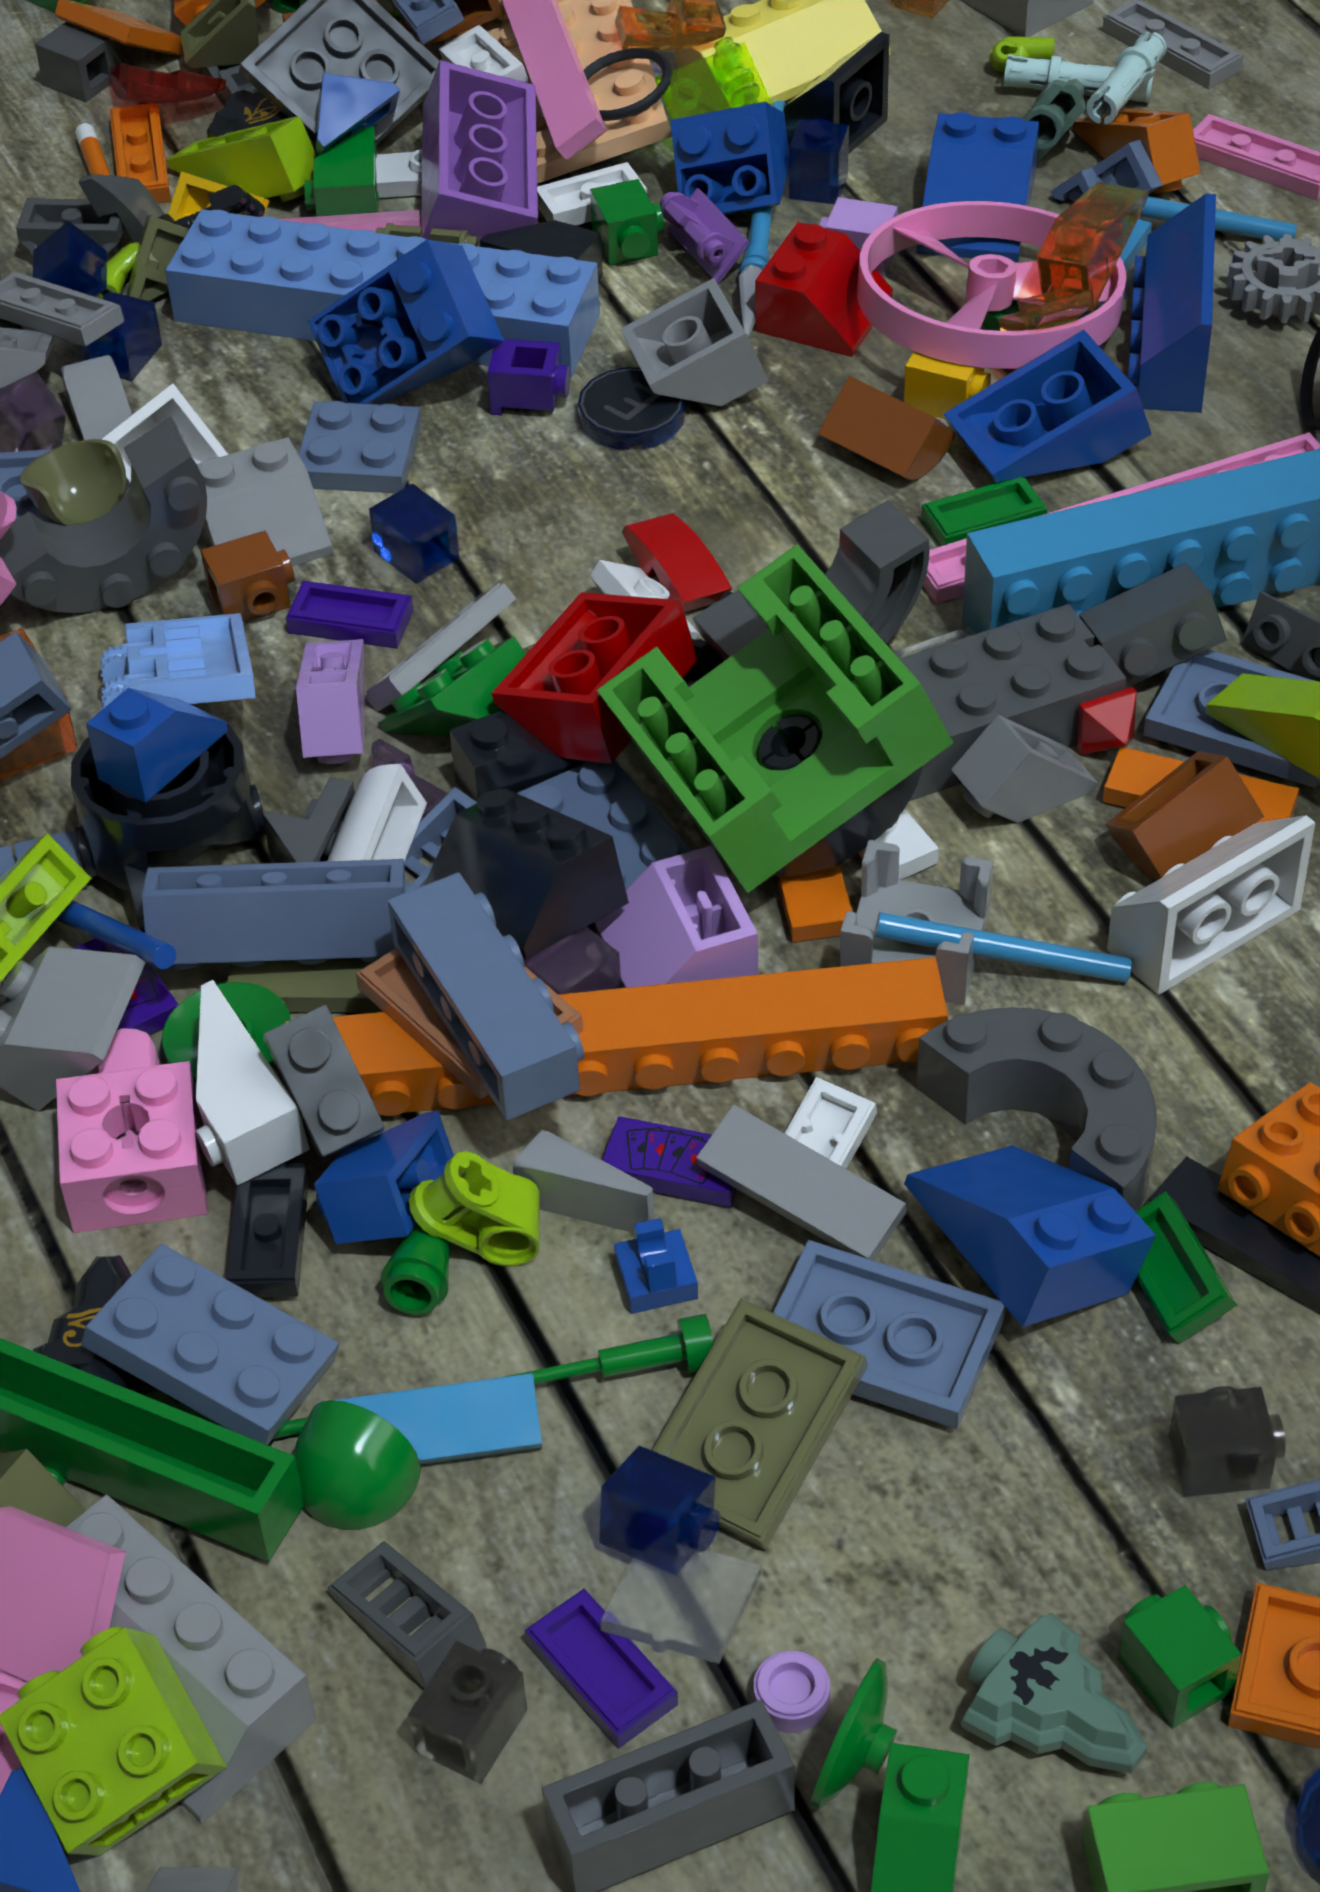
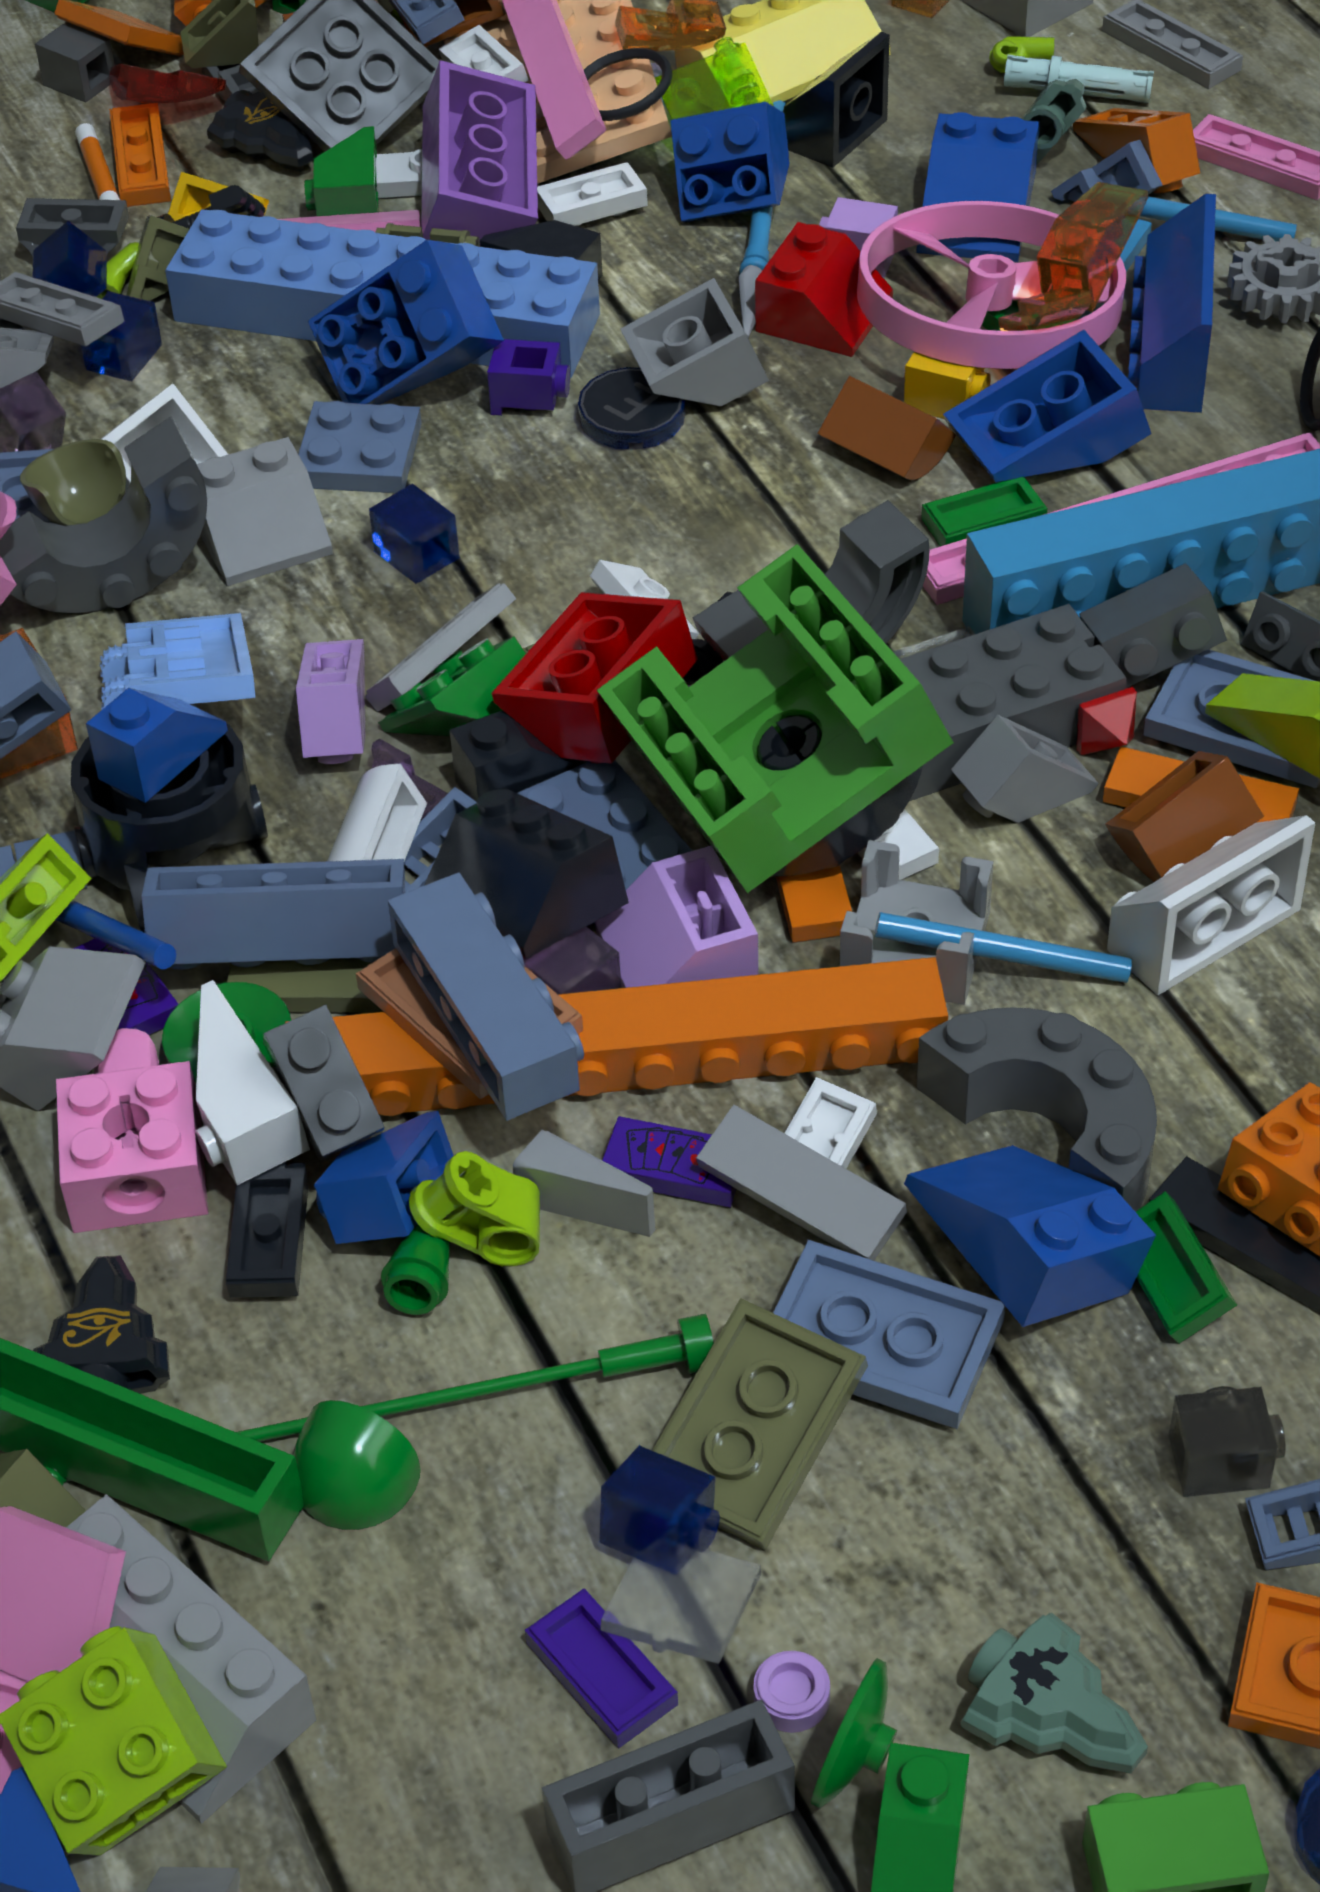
light grey slope [60,355,132,440] -> none
dark grey slope [78,174,164,242] -> none
sand blue plate [81,1243,340,1445] -> none
lime slope [166,116,317,202] -> none
dark orange brick [201,530,295,622] -> none
dark grey slope [262,776,355,863] -> none
dark purple tile [285,581,414,649] -> none
slope [314,73,400,156] -> none
dark azure tile [318,1373,542,1465] -> none
dark grey slope [327,1541,486,1694] -> none
clear smoke brick [408,1640,528,1784] -> none
green brick [590,179,664,266] -> none
blue tile [614,1218,698,1314] -> none
red slope [622,513,732,612] -> none
medium lavender hinge [660,188,750,284] -> none
clear blue brick [789,119,849,204] -> none
light aqua pin [1086,31,1167,124] -> none
green brick [1117,1585,1242,1729] -> none

